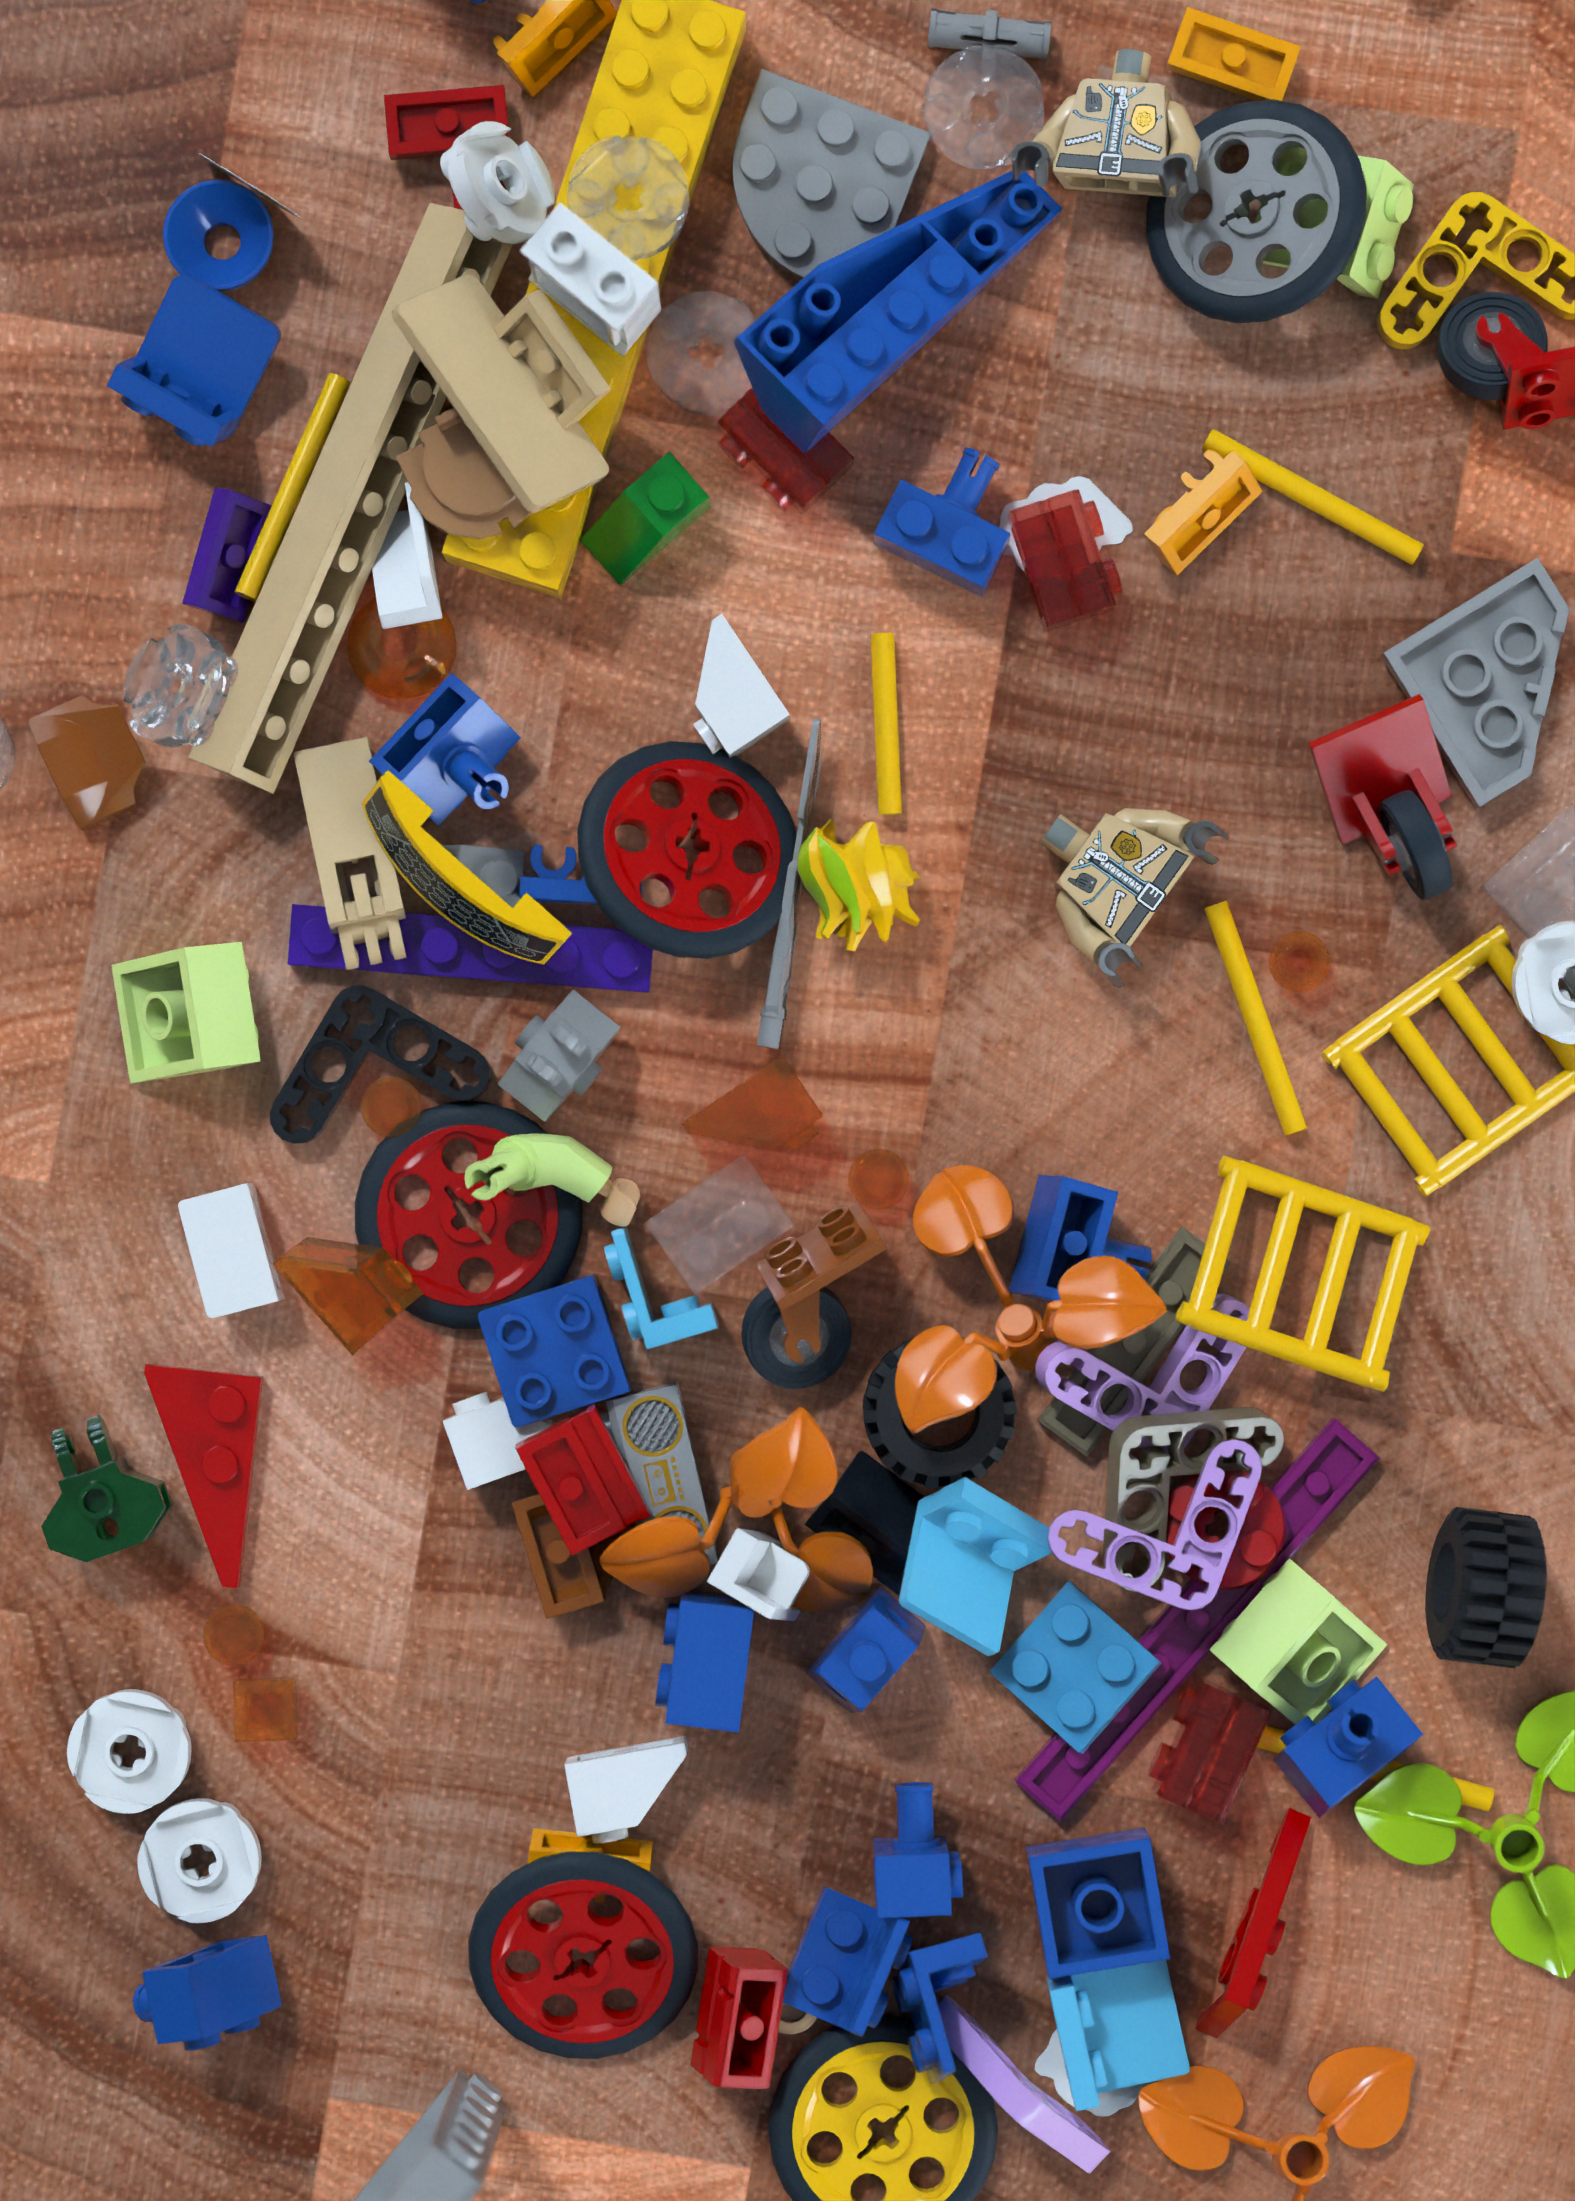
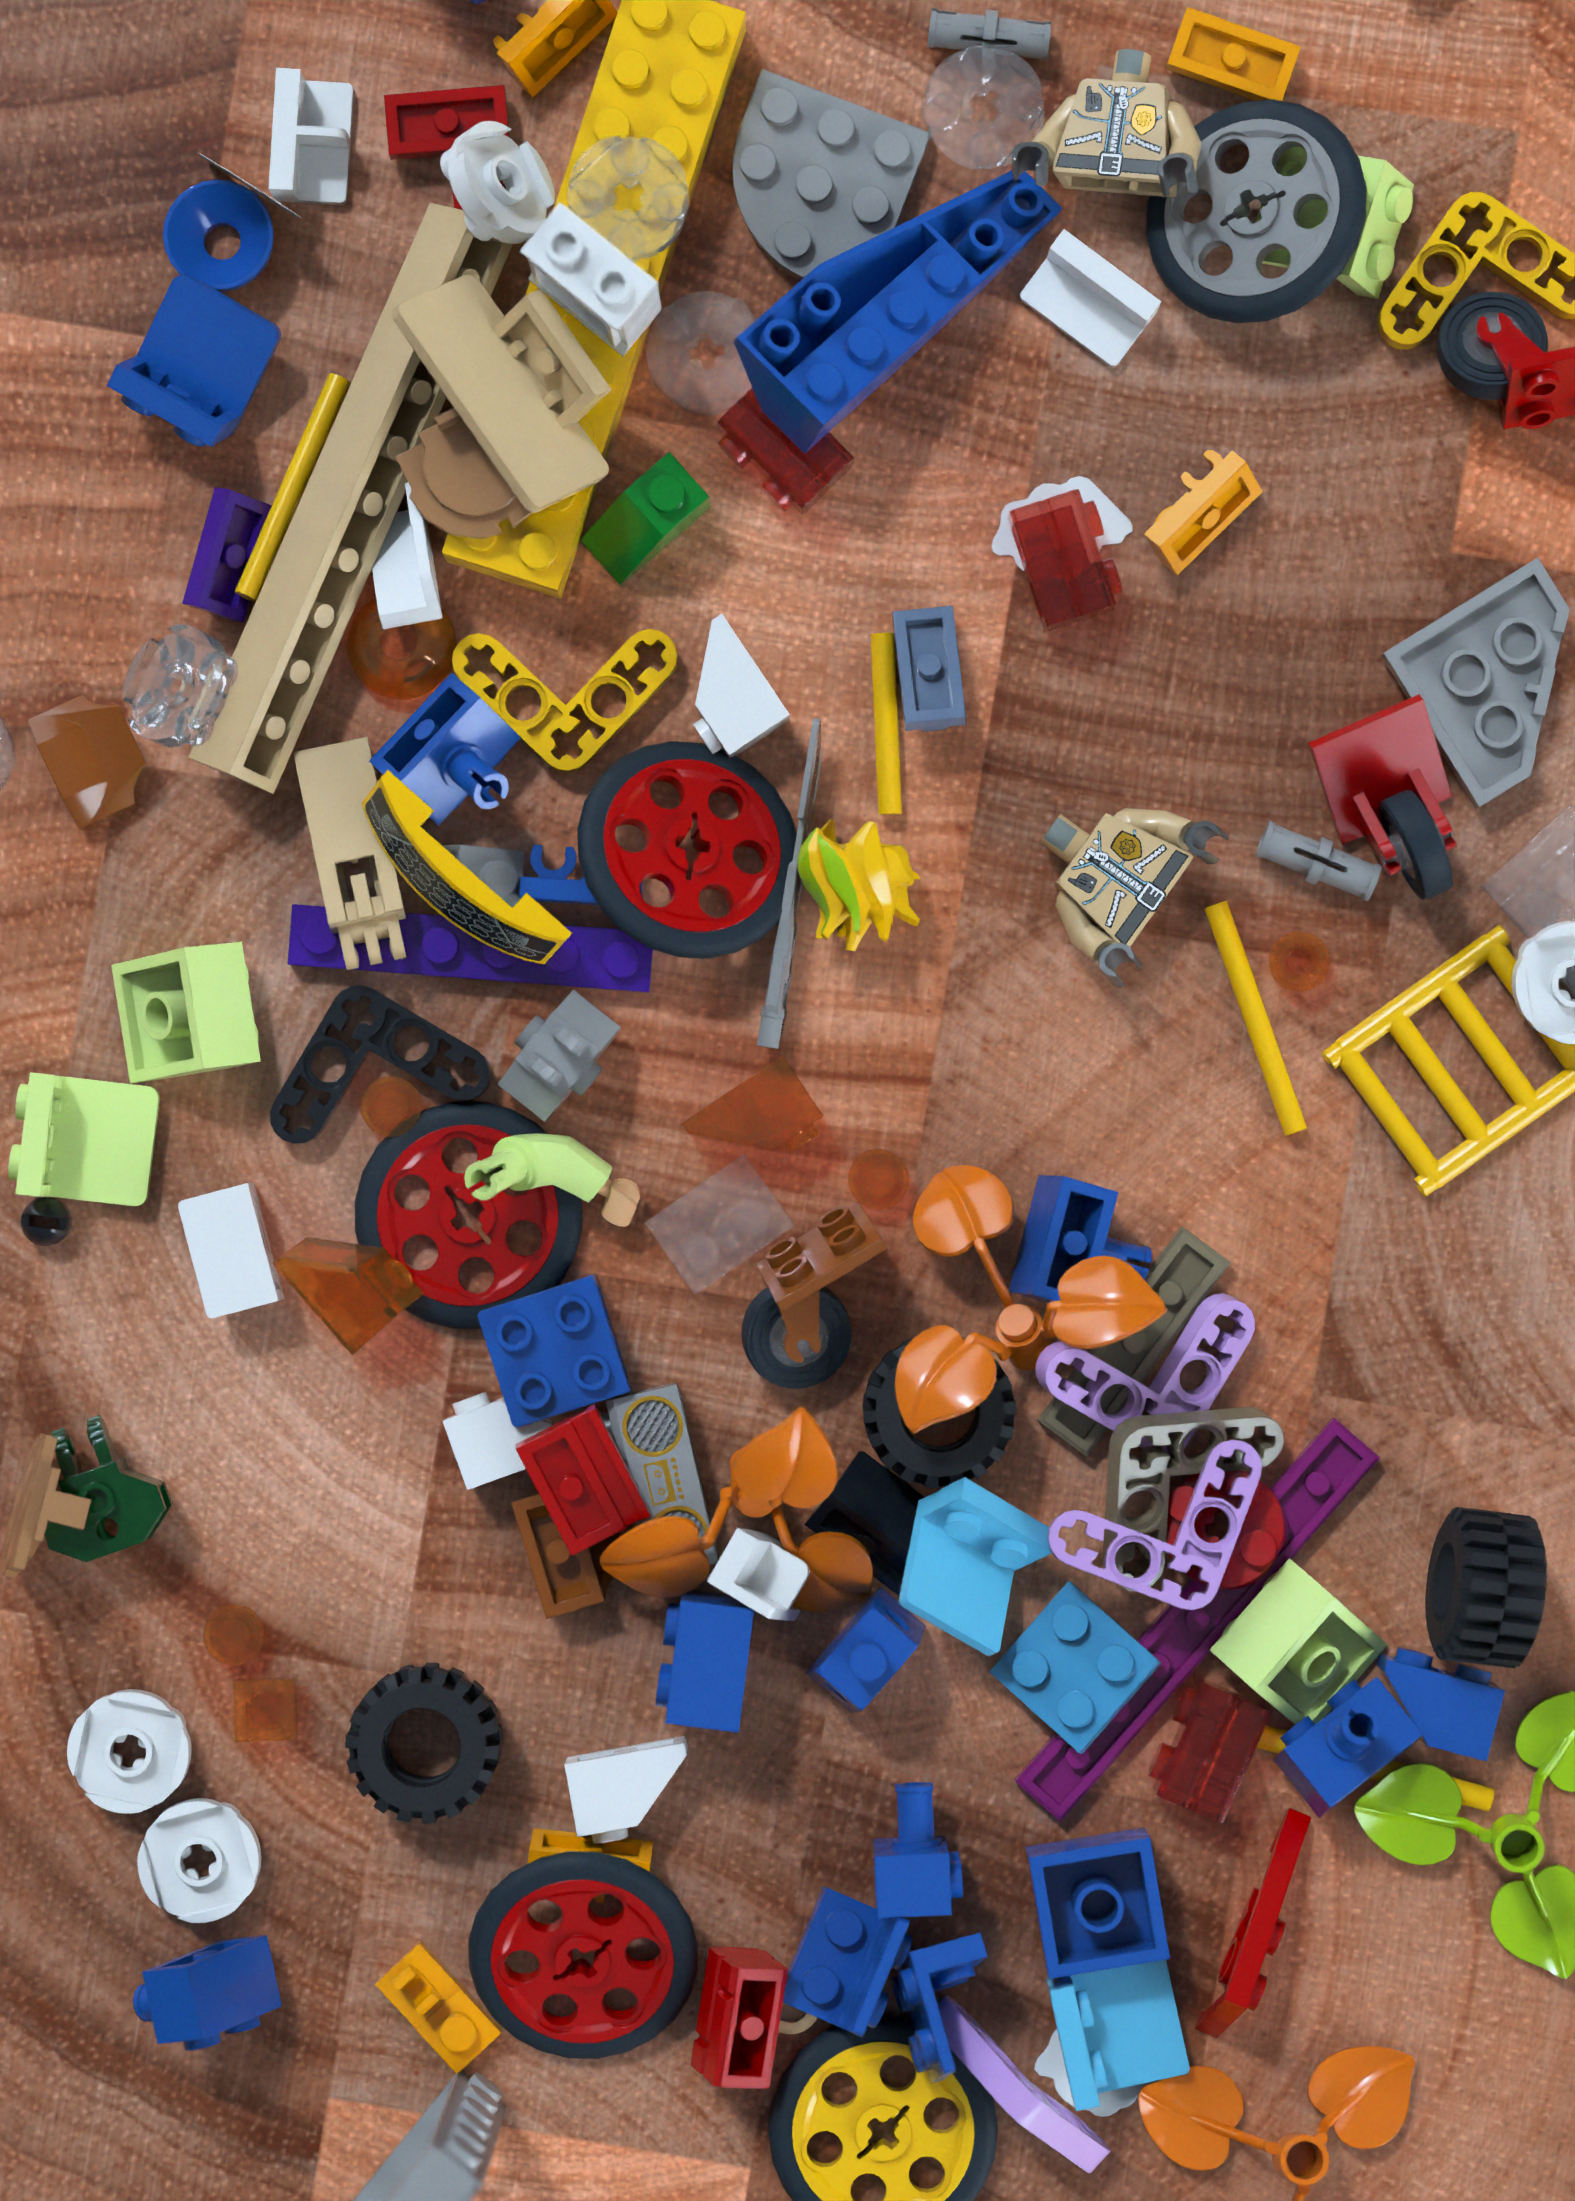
red wing [144,1364,264,1588] -> none
medium azure bracket [604,1227,720,1350] -> none
blue brick [874,447,1010,597] -> none
yellow bar [1175,1156,1430,1392] -> none
yellow bar [1201,428,1424,565] -> none
none -> medium nougat piece [1,1433,91,1578]
none -> yellowish green bracket [8,1072,160,1206]
none -> black hinge [21,1197,72,1246]
none -> white panel [268,68,354,205]
none -> black tyre [345,1663,503,1824]
none -> light orange plate [375,1940,503,2074]
none -> yellow beam [452,629,678,773]
none -> sand blue plate [893,605,966,732]
none -> white panel [1020,229,1161,368]
none -> light grey pin [1255,821,1382,901]
none -> blue slope [1376,1647,1505,1762]

